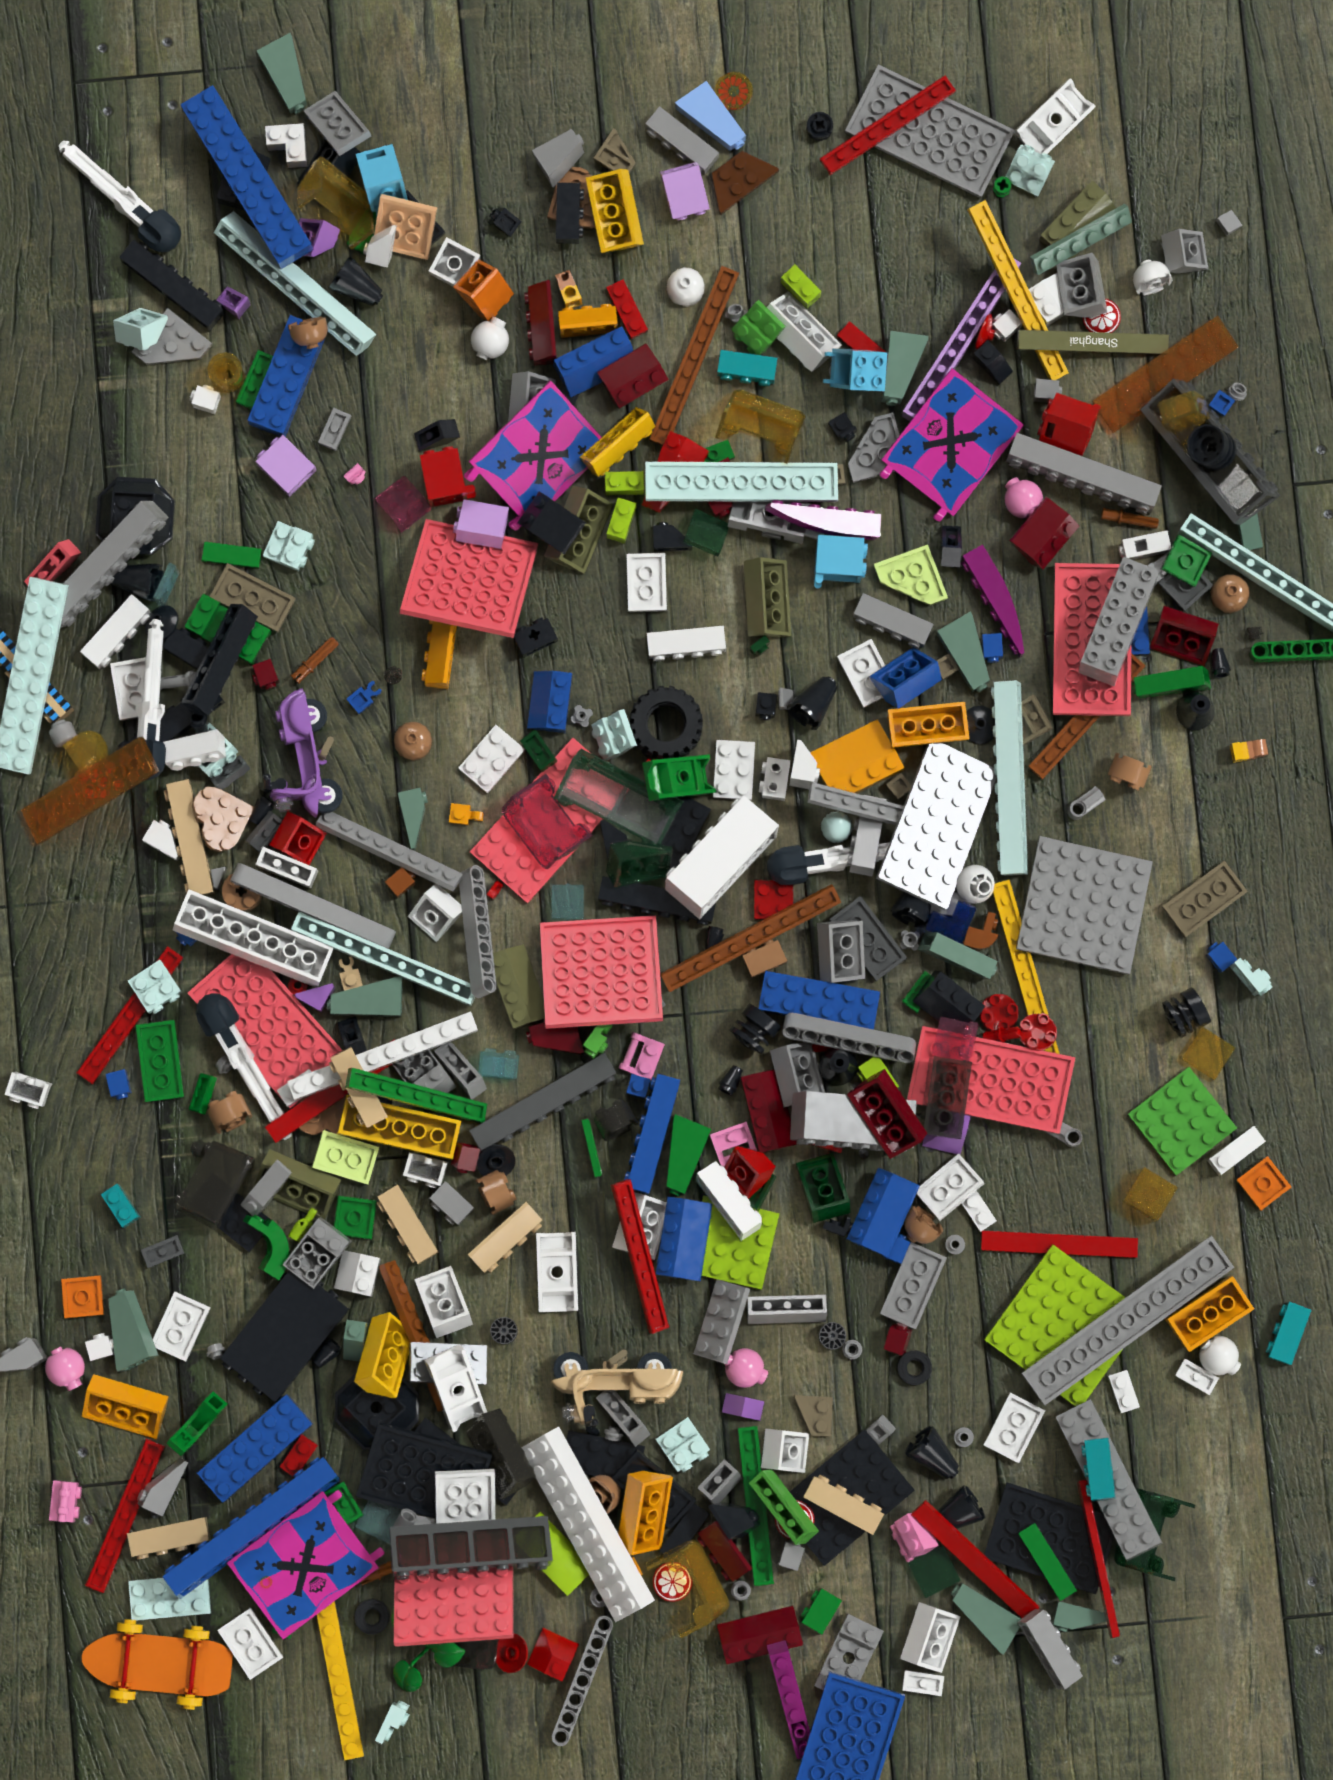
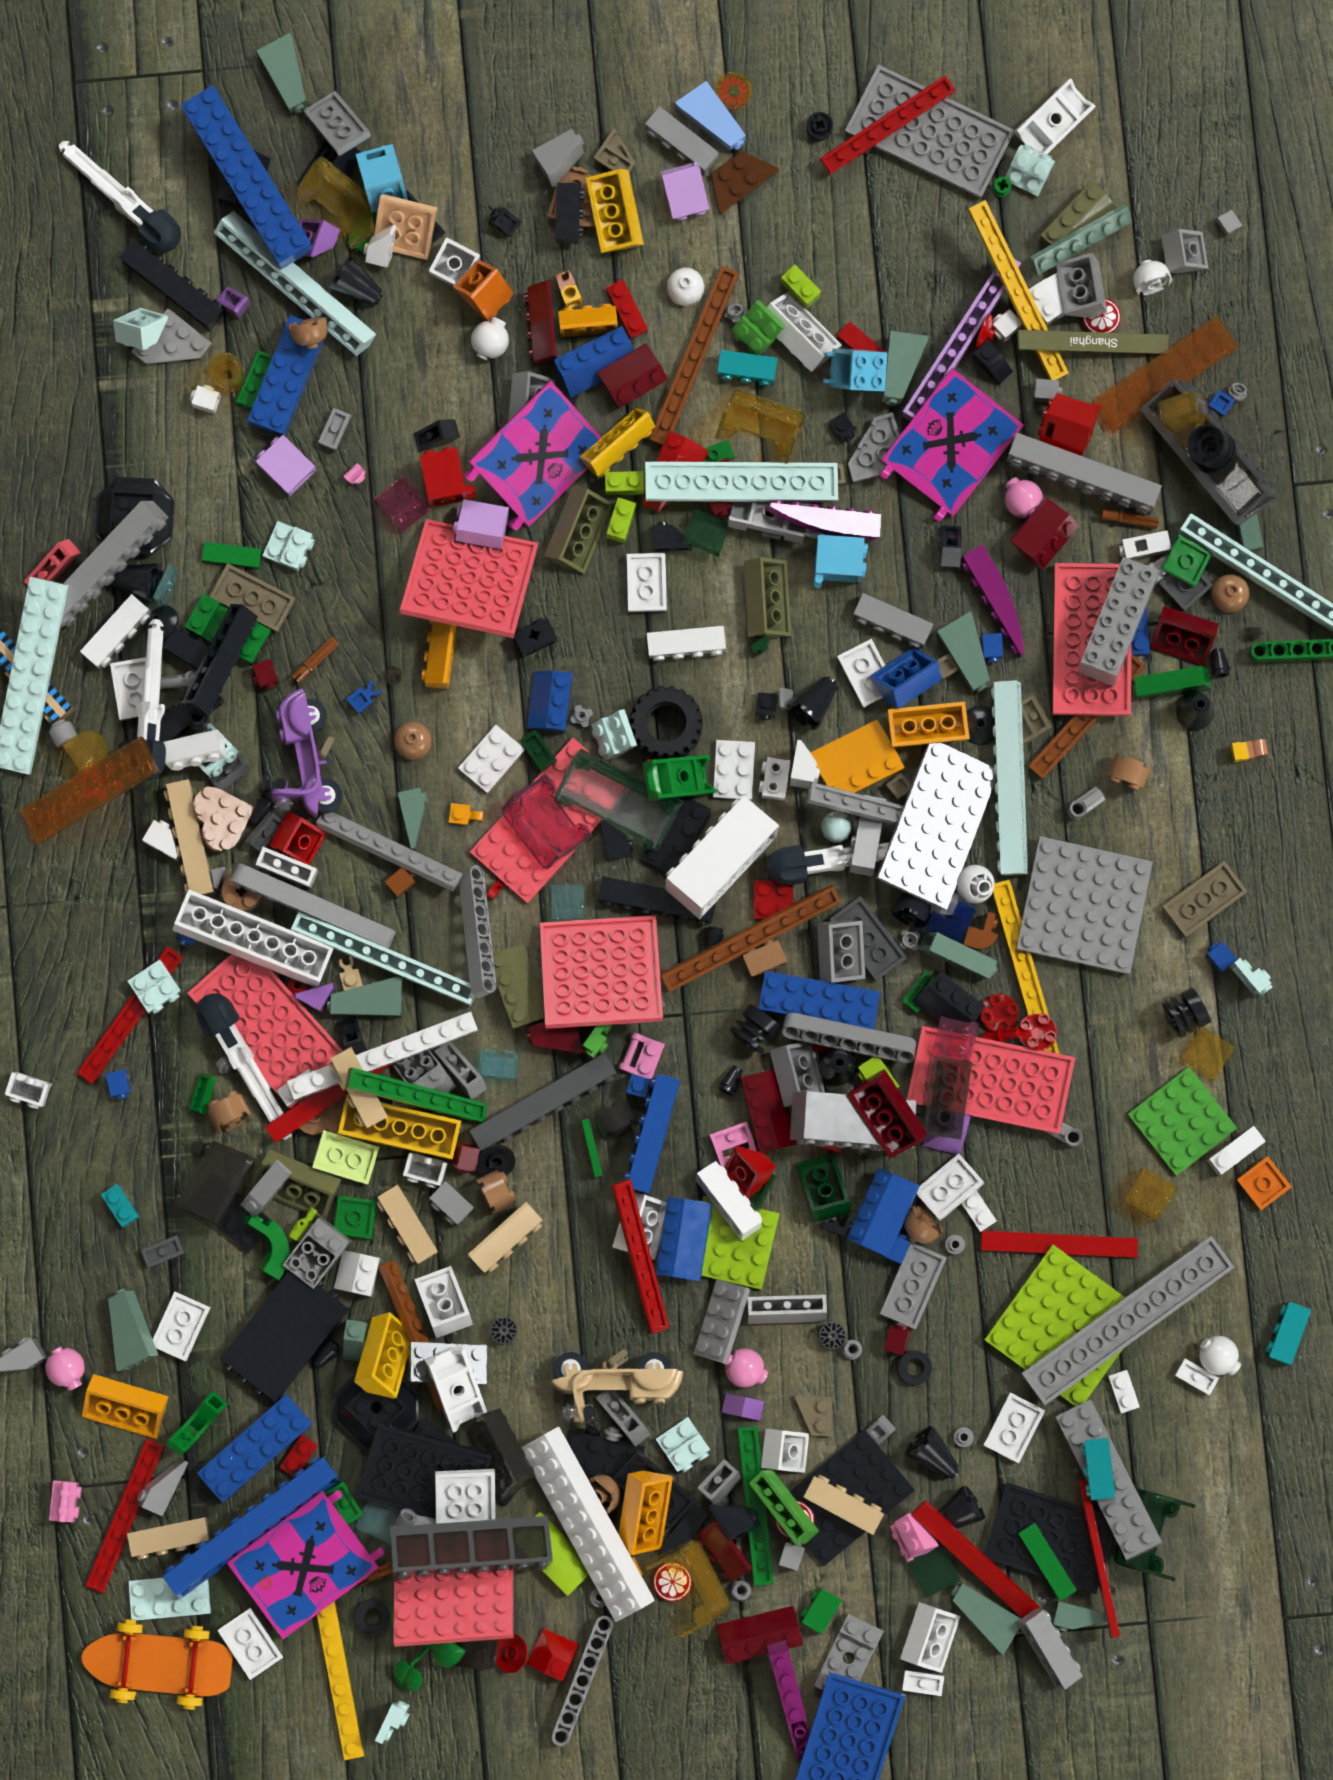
orange plate [61,1275,104,1318] -> none
white brick [85,1333,115,1361] -> none
green plate [136,1020,184,1102] -> none
light grey plate [206,1343,226,1360] -> none
white brick [265,123,307,168] -> none
white slope [408,884,462,942] -> none
black slope [518,491,586,554] -> none
white piece [536,1232,578,1312] -> none
clear green slope [606,841,673,887] -> none
green slope [667,1114,711,1197] -> none
yellowish green plate [873,545,948,606] -> none
light orange slope [1165,1275,1254,1352] -> none

